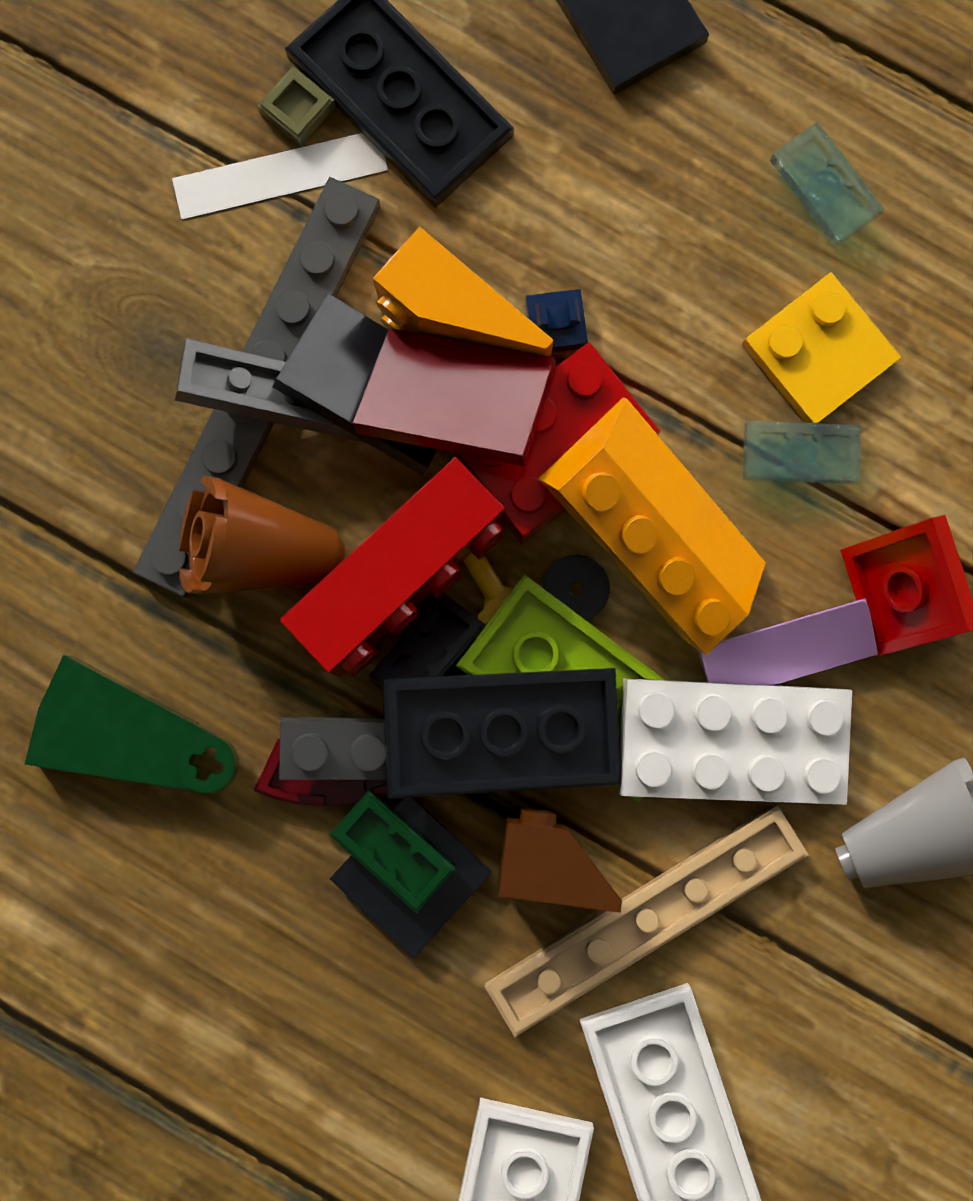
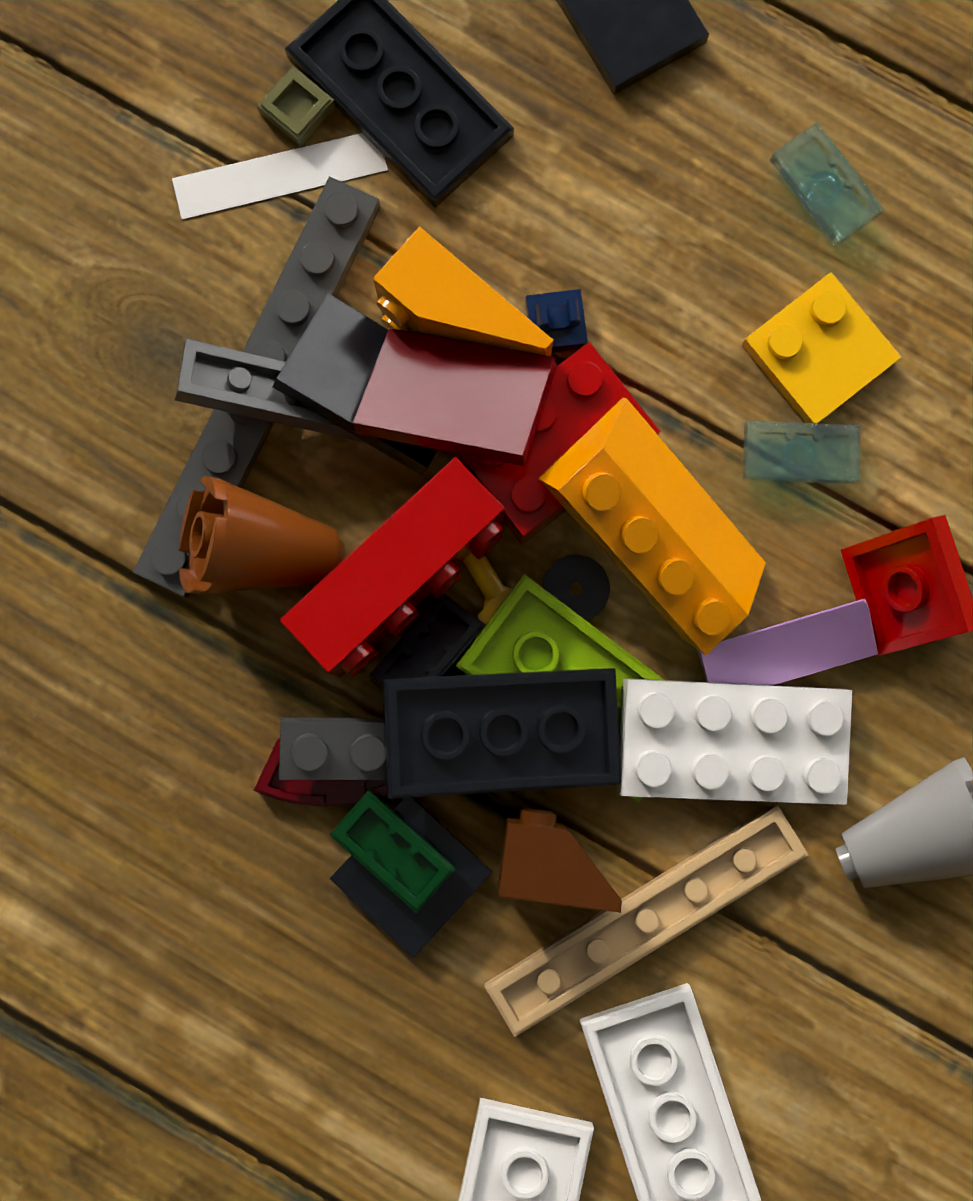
dark green piece [24,655,239,793] -> none

